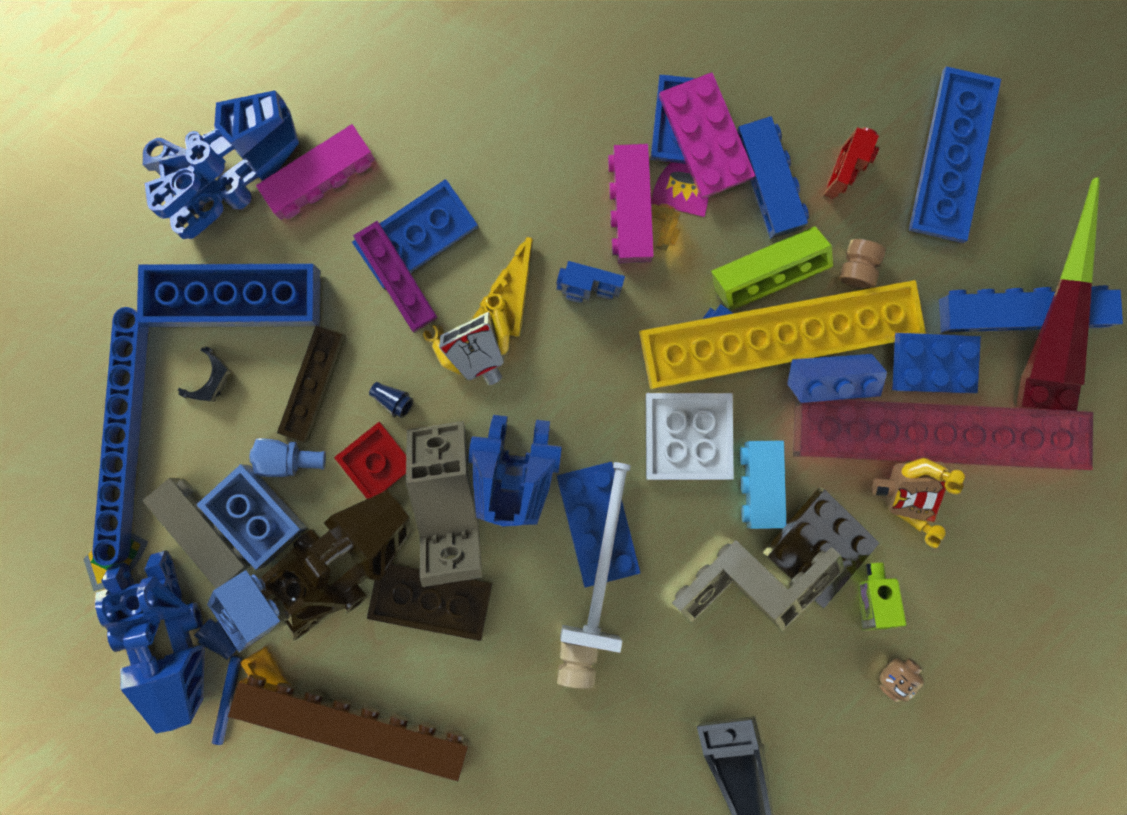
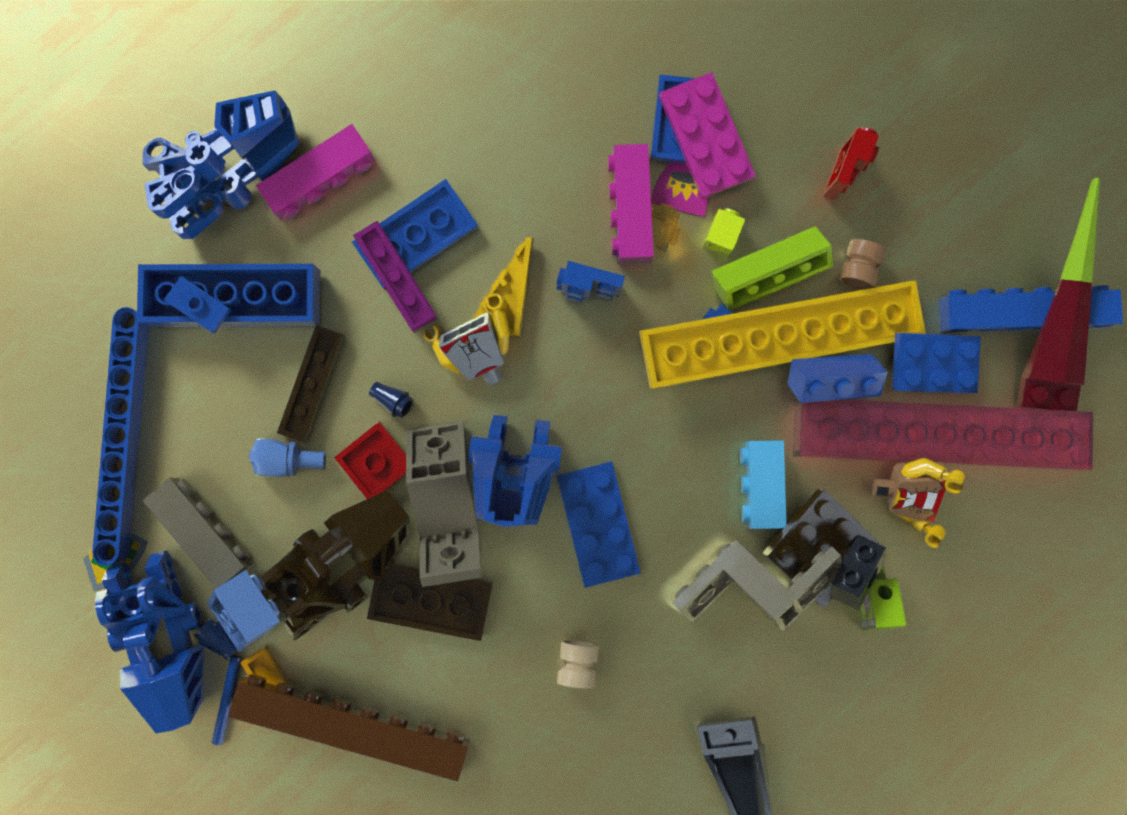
black helmet [177,346,231,402] -> none
medium blue brick [196,464,307,570] -> none
white tile [560,462,631,653] -> none
white plate [646,393,734,480] -> none
blue brick [737,116,809,240] -> none
medium nougat head [879,658,924,702] -> none
blue plate [908,66,1001,243] -> none
none -> blue plate [164,276,232,334]
none -> neon yellow brick [703,208,745,257]
none -> black brick [831,535,886,611]

